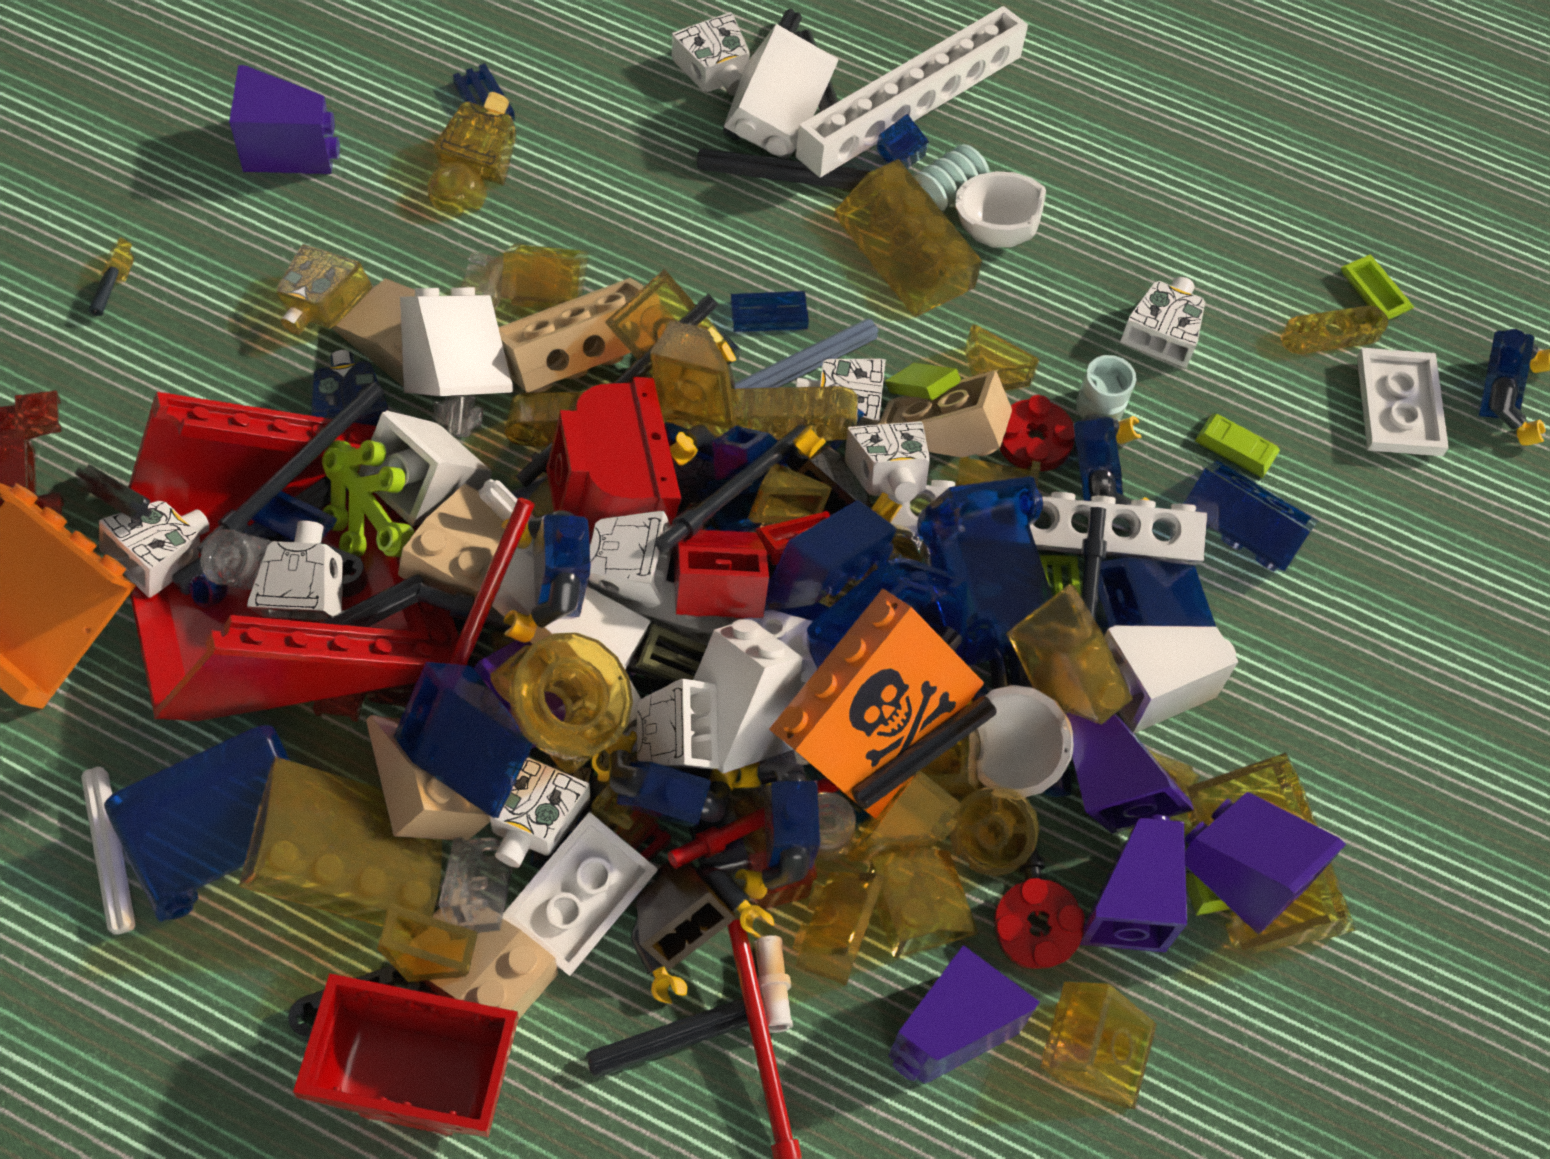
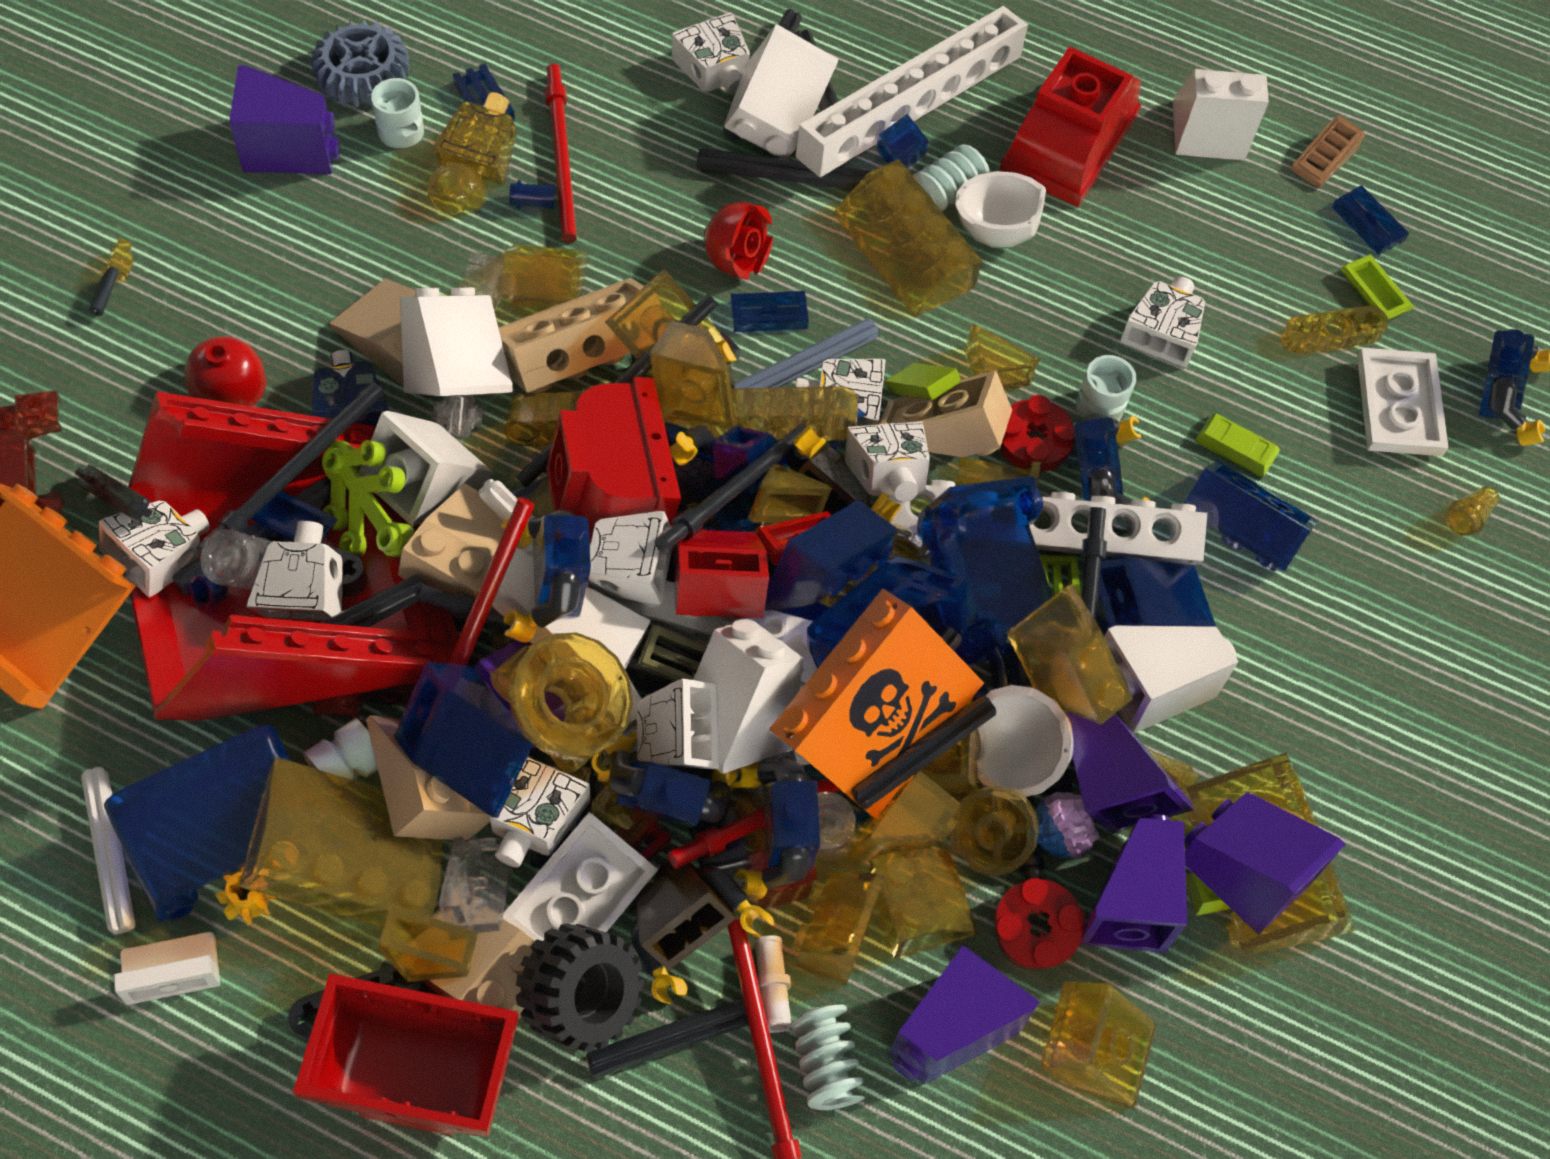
clear yellow torso [277,244,373,335] -> none
none -> white panel [114,932,220,1005]
none -> red cylinder [184,336,267,407]
none -> yellow gear [216,865,277,926]
none -> light aqua wheel [303,718,378,799]
none -> sand blue gear [311,20,410,108]
none -> light aqua wheel [371,78,424,149]
none -> clear blue pin [509,179,555,209]
none -> black tyre [516,923,643,1052]
none -> red bar [545,64,577,243]
none -> red cylinder [704,202,773,280]
none -> light aqua piece [792,1004,865,1110]
none -> red container [999,46,1142,207]
none -> lavender piece [1031,791,1099,860]
none -> white slope [1173,69,1269,160]
none -> medium nougat slope [1290,115,1365,189]
none -> clear blue tile [1332,185,1409,256]
none -> clear yellow cone [1446,486,1500,536]

